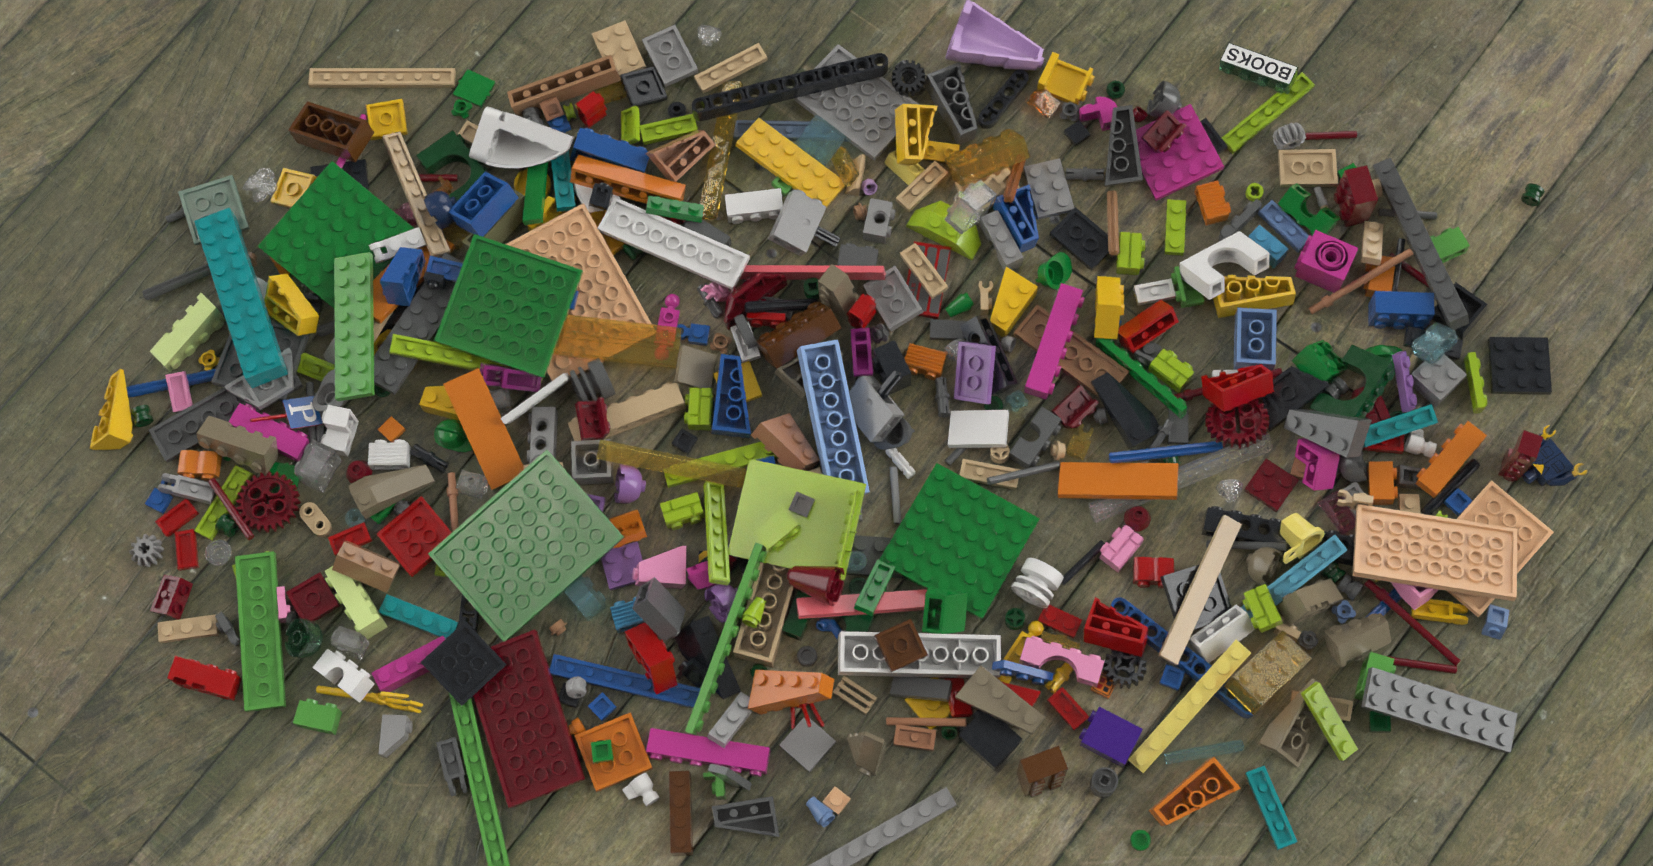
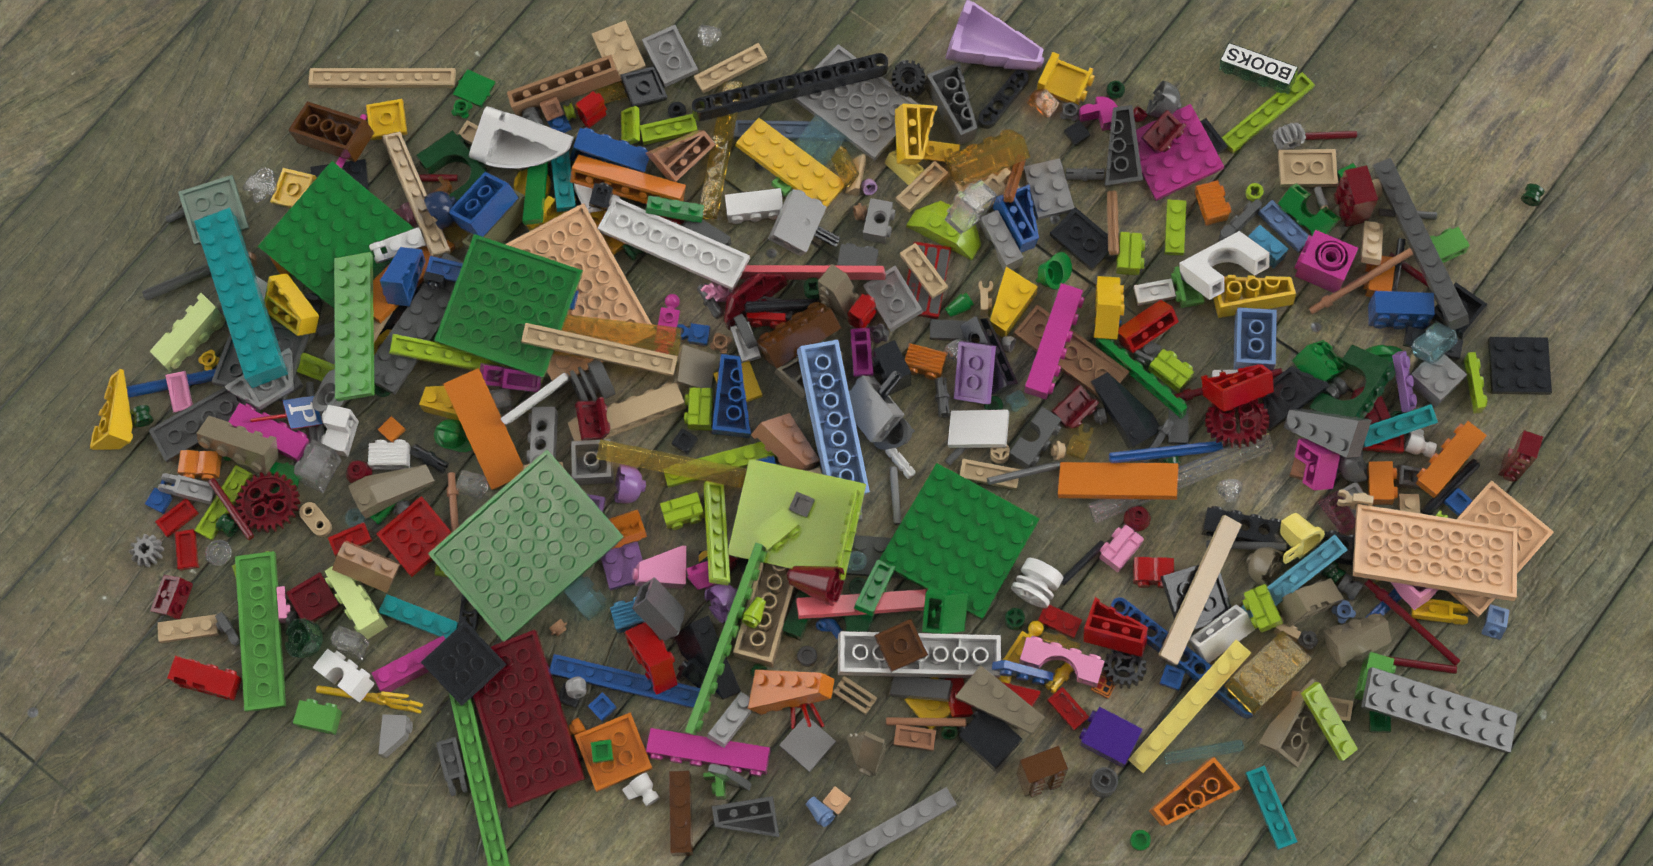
dark red plate [1244,458,1299,513] -> none
dark blue torso [1522,425,1588,486] -> none
none -> tan plate [521,323,678,376]

